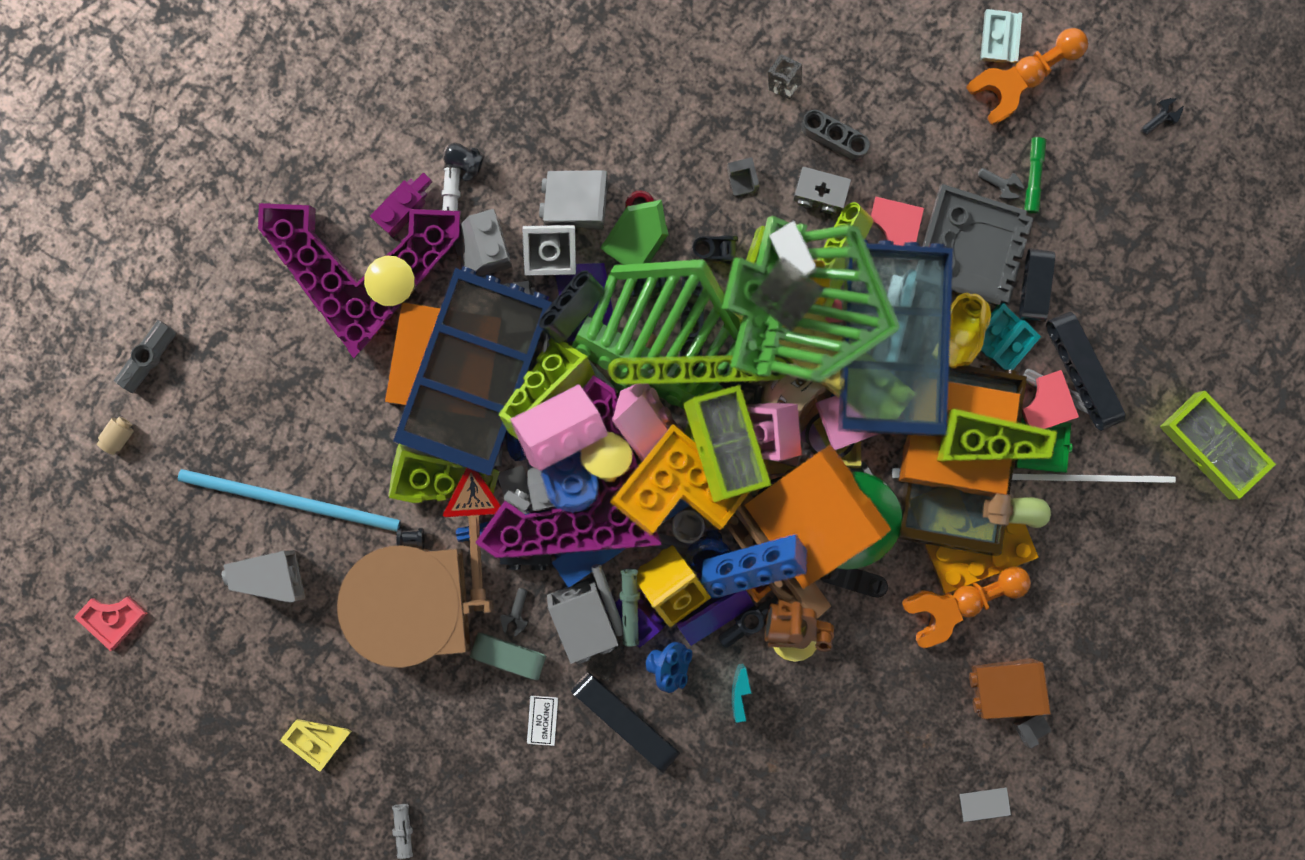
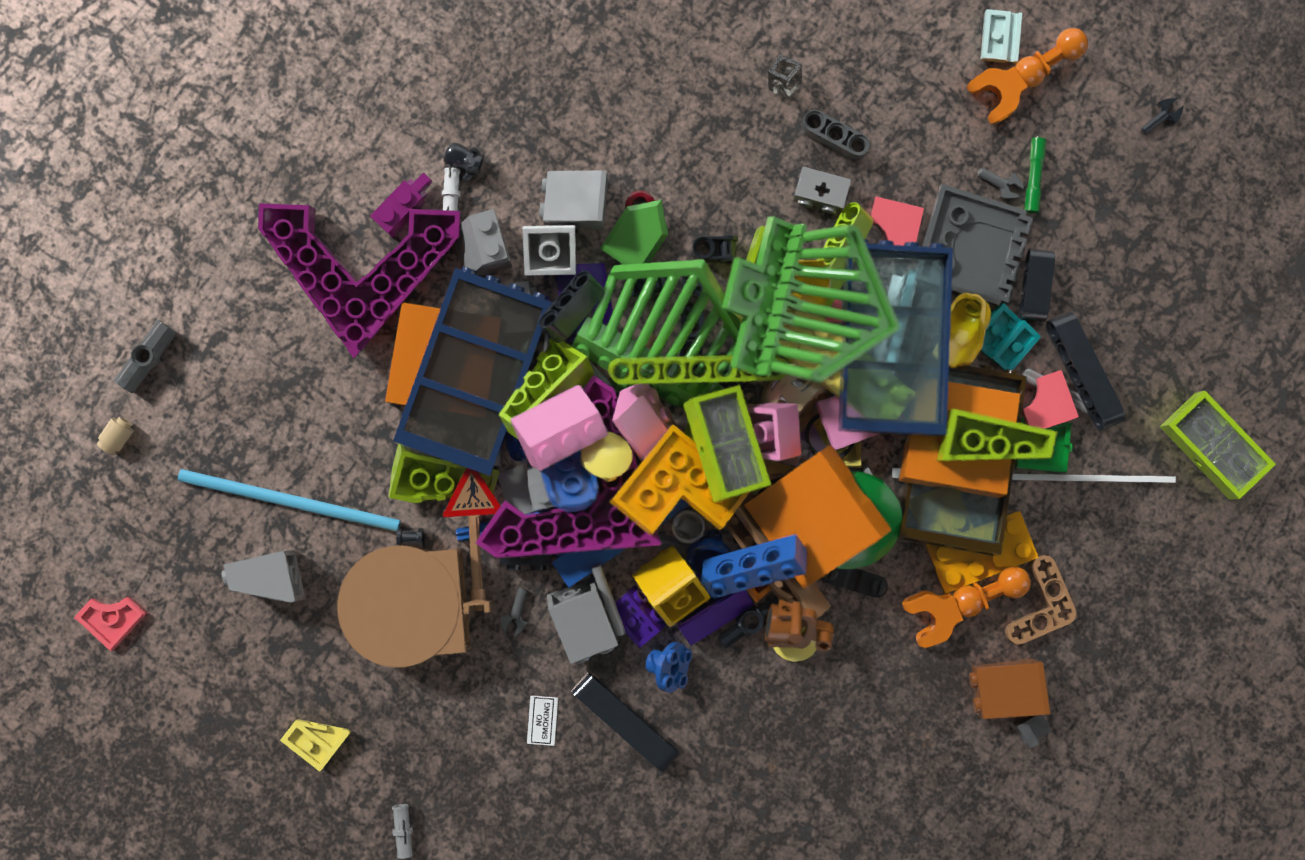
light yellow dish [364,256,415,306] -> none
sand green beam [469,632,547,680] -> none
light grey plate [504,489,532,512] -> none
sand green pin [620,569,640,646] -> none
flat silver panel [727,157,759,196] -> none
teal slope [731,664,751,723] -> none
clear smoke plate [750,257,825,332] -> none
white slope [770,222,816,283] -> none
light grey sticker [959,788,1011,822] -> none
piece [983,494,1051,528] -> none
none -> medium nougat beam [1005,555,1076,644]

